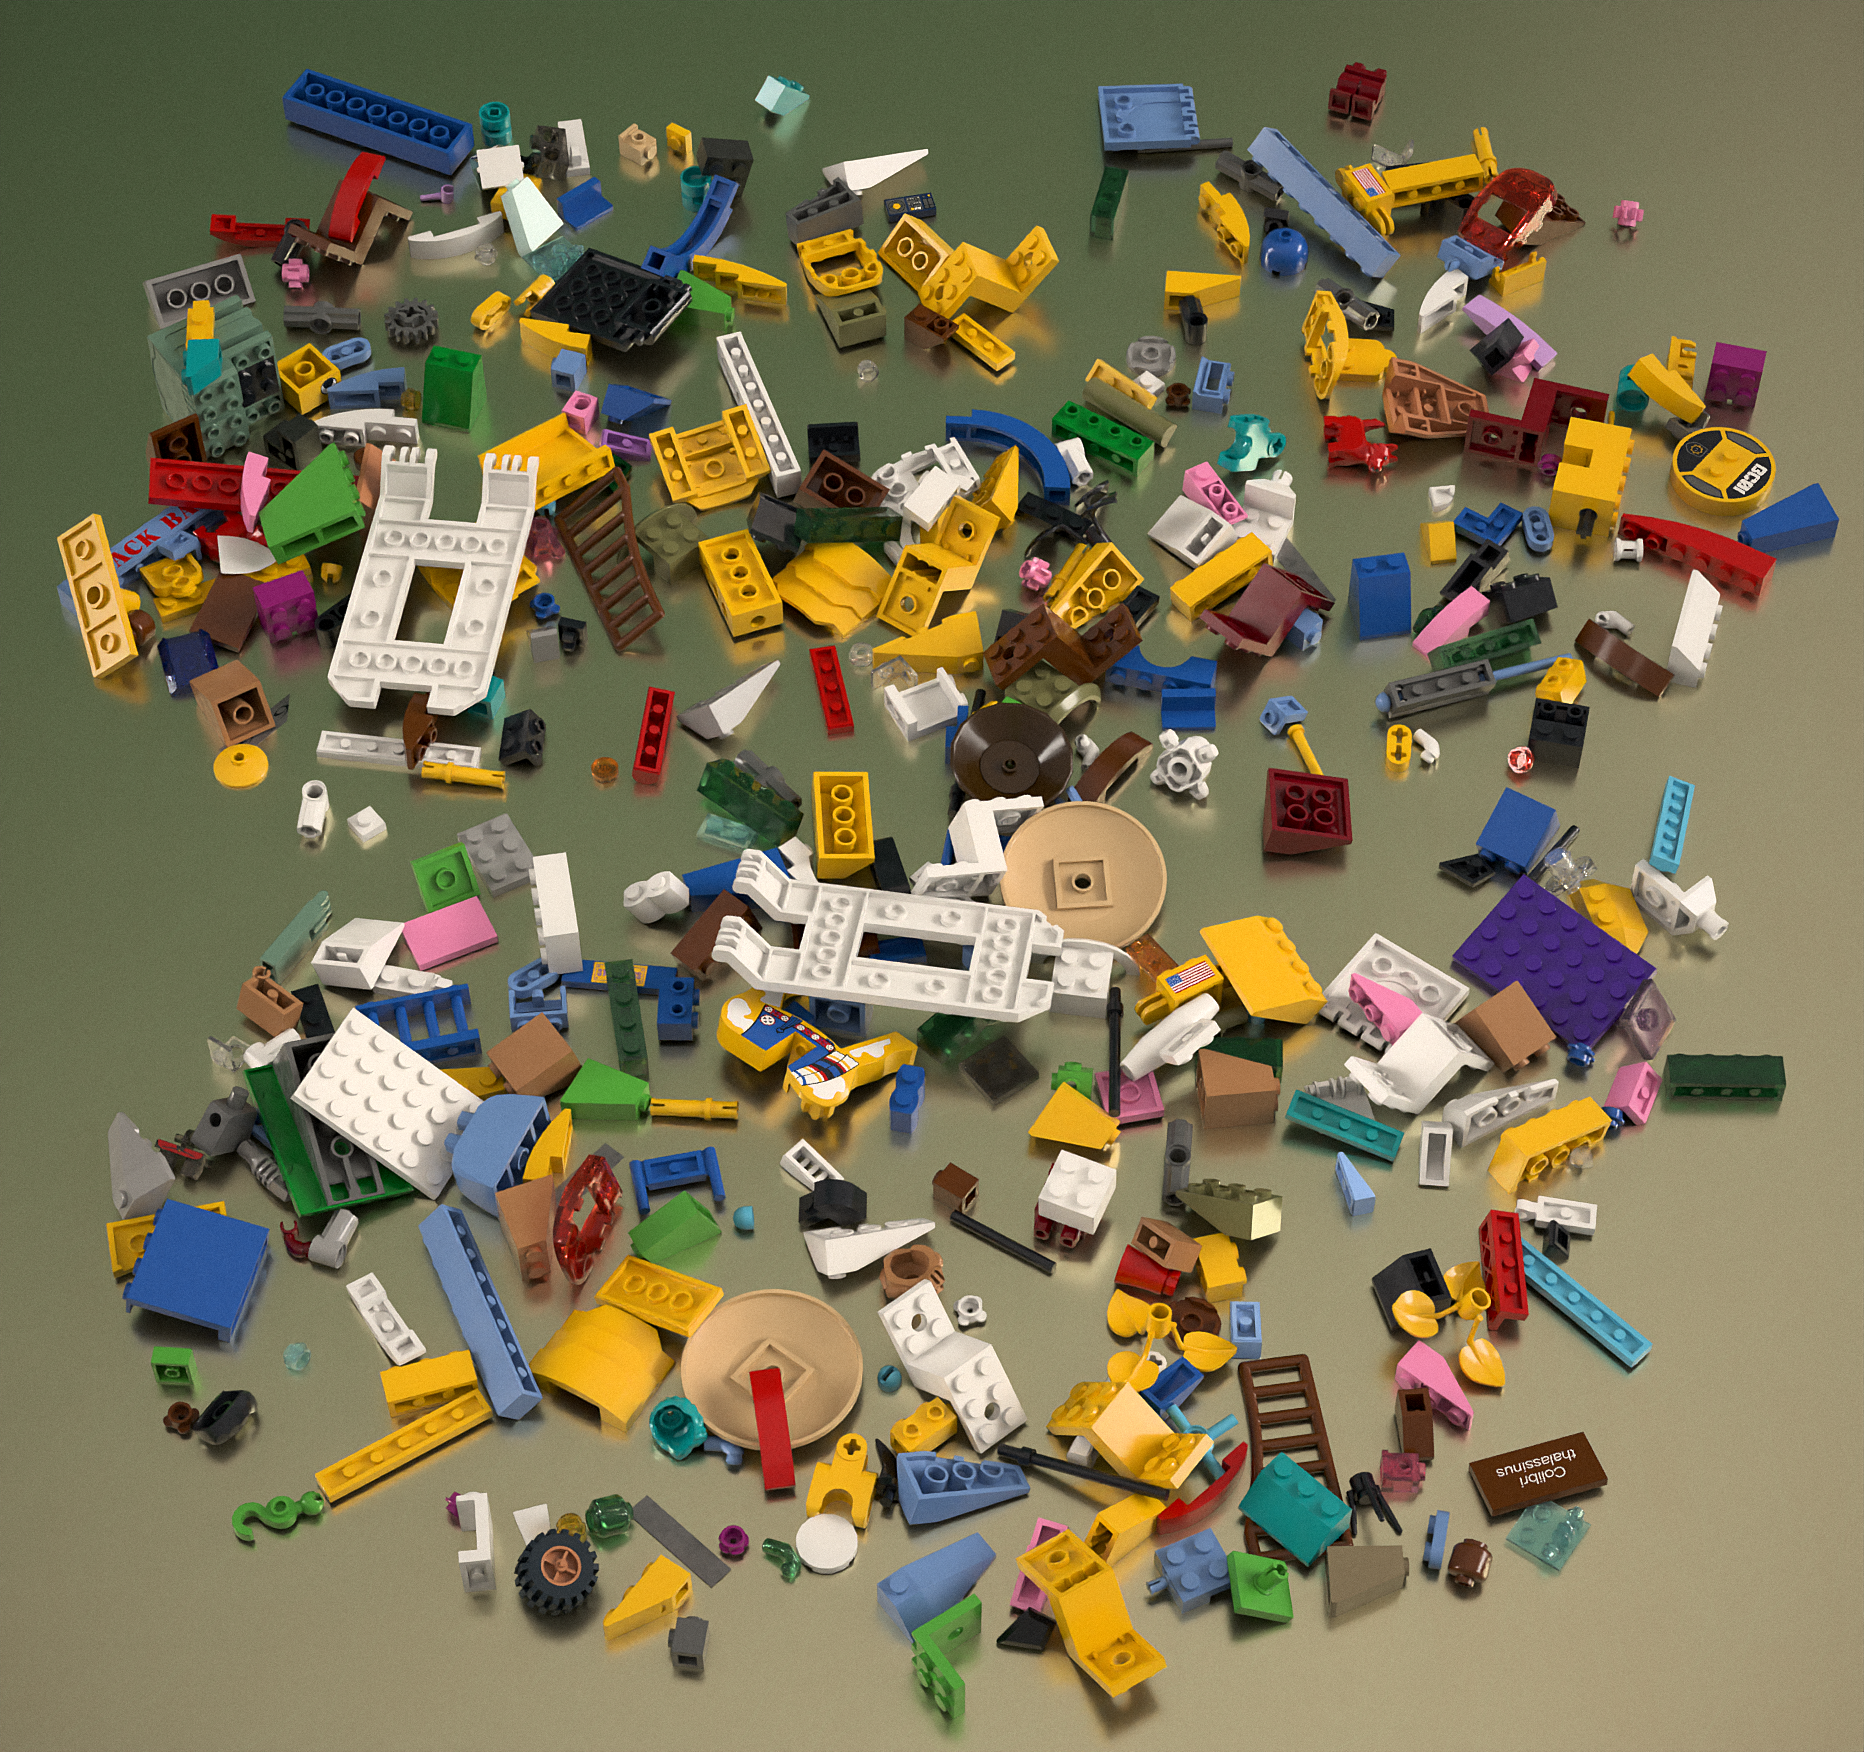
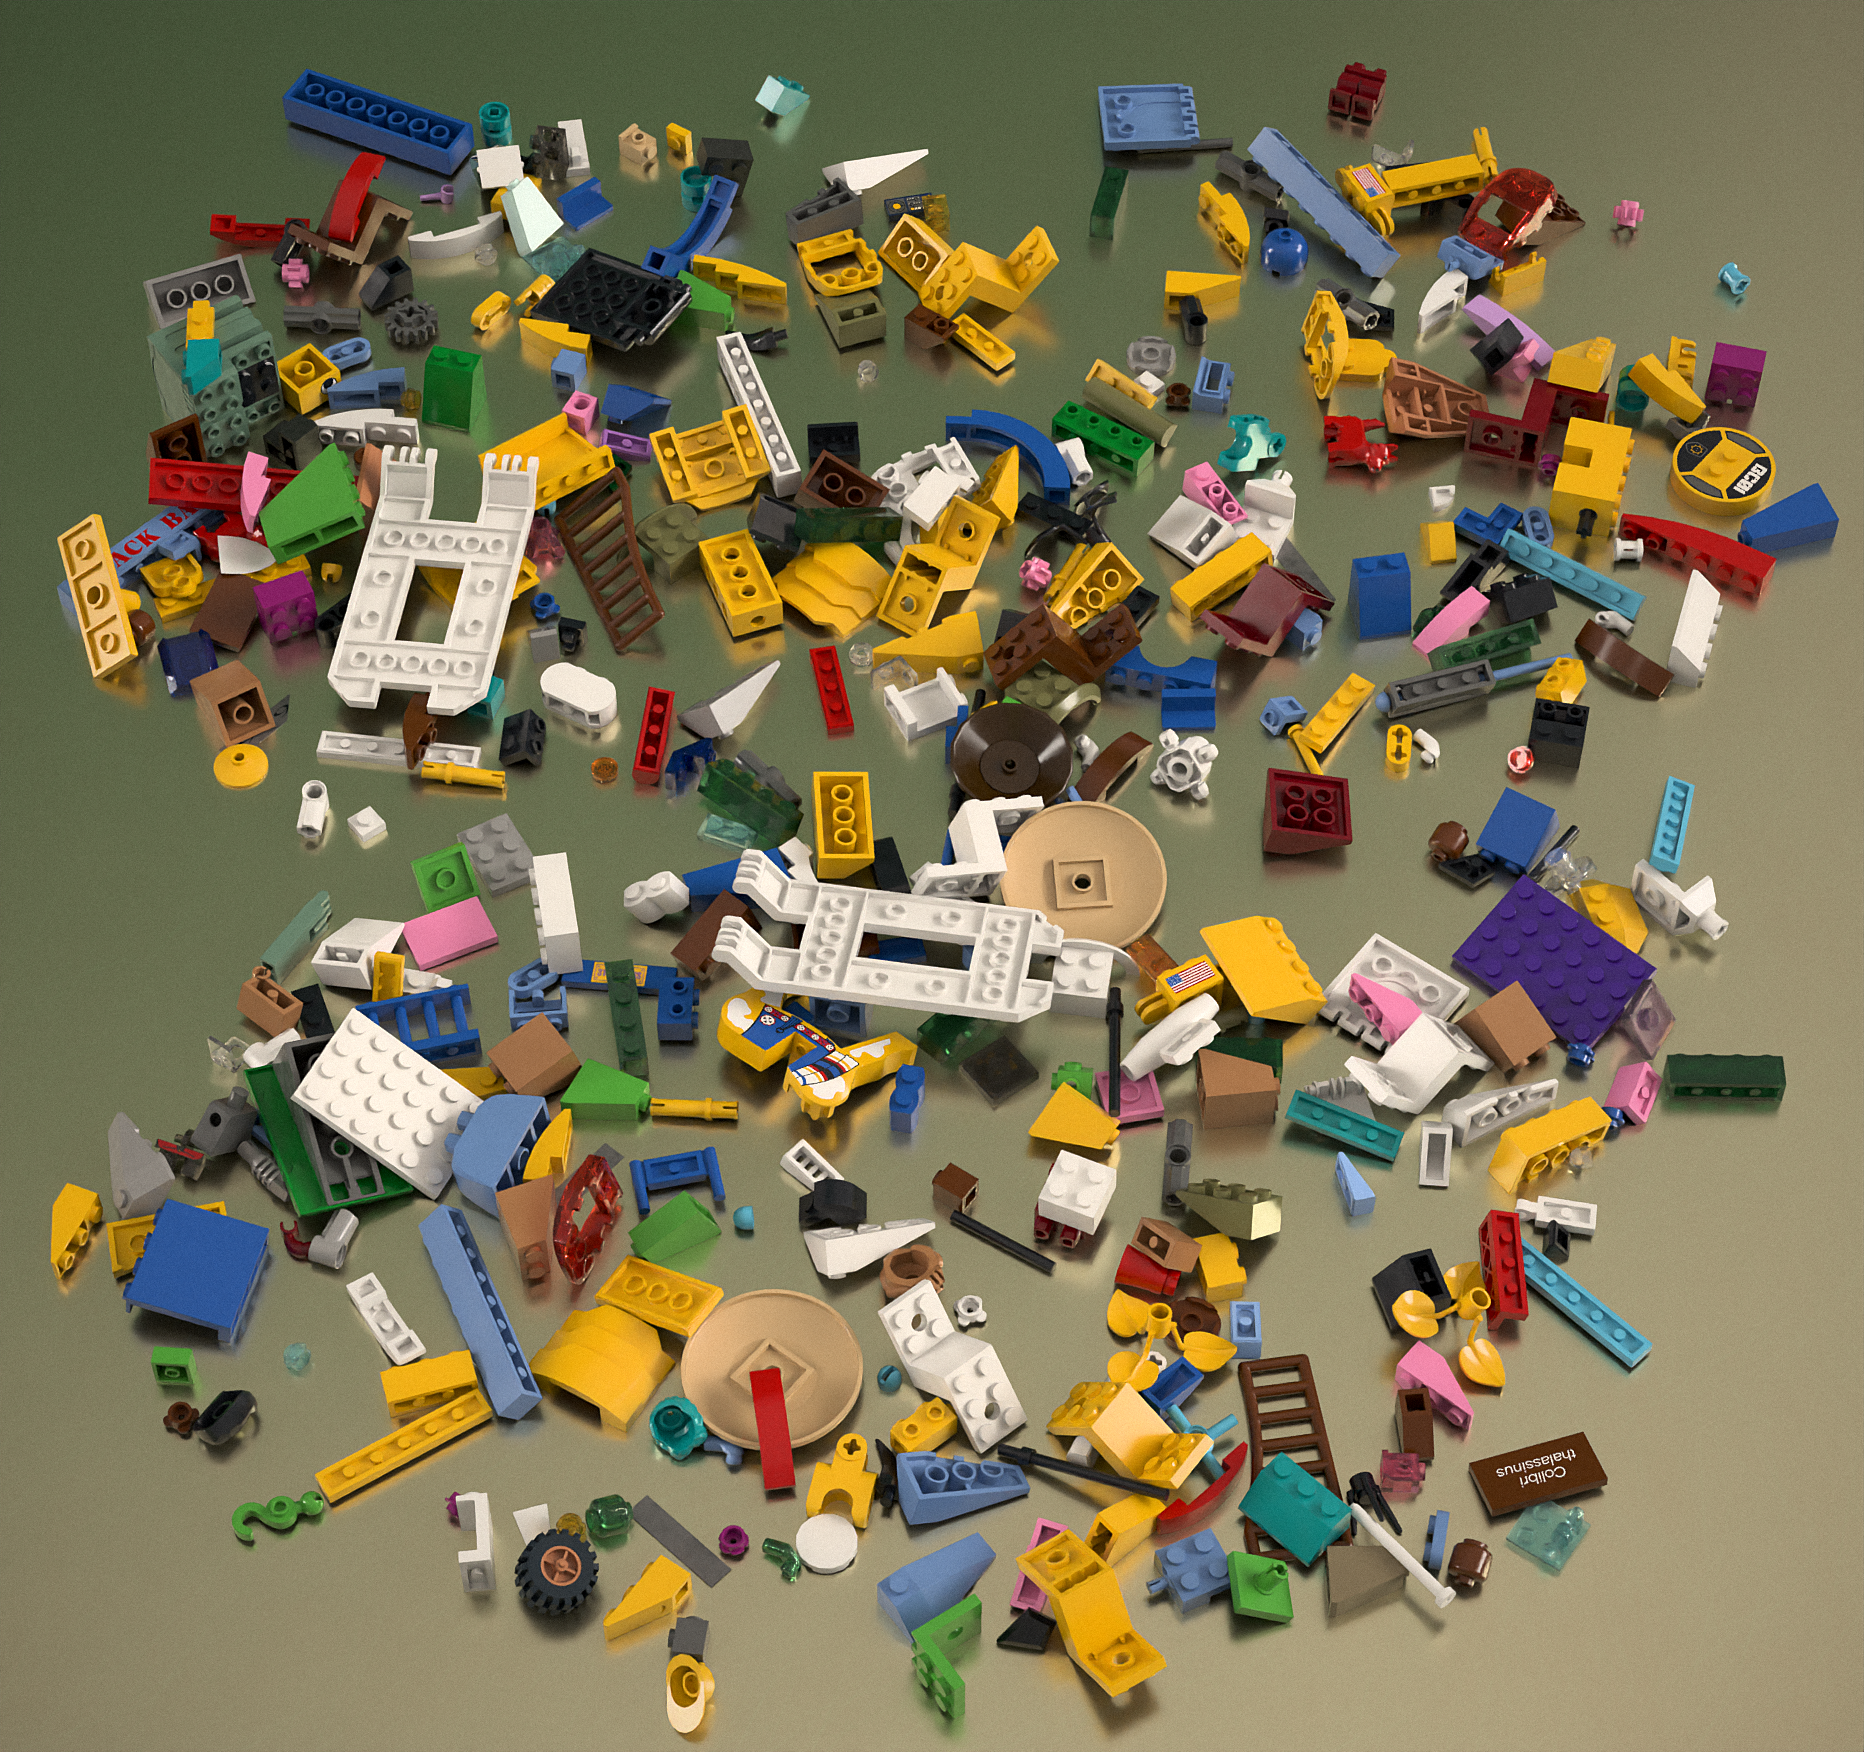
none -> yellow slope [51,1183,103,1279]
none -> black slope [359,255,414,311]
none -> yellow plate [372,951,405,1002]
none -> white brick [540,662,617,729]
none -> clear blue slope [664,737,717,791]
none -> yellow piece [666,1654,715,1733]
none -> black bar [725,327,789,350]
none -> clear yellow bracket [922,194,950,233]
none -> yellow plate [1298,673,1375,753]
none -> white bar [1349,1503,1456,1608]
none -> reddish brown head [1428,821,1469,862]
none -> medium azure plate [1499,528,1647,621]
none -> yellow wedge [1547,337,1616,393]
none -> medium azure bush [1718,262,1751,295]

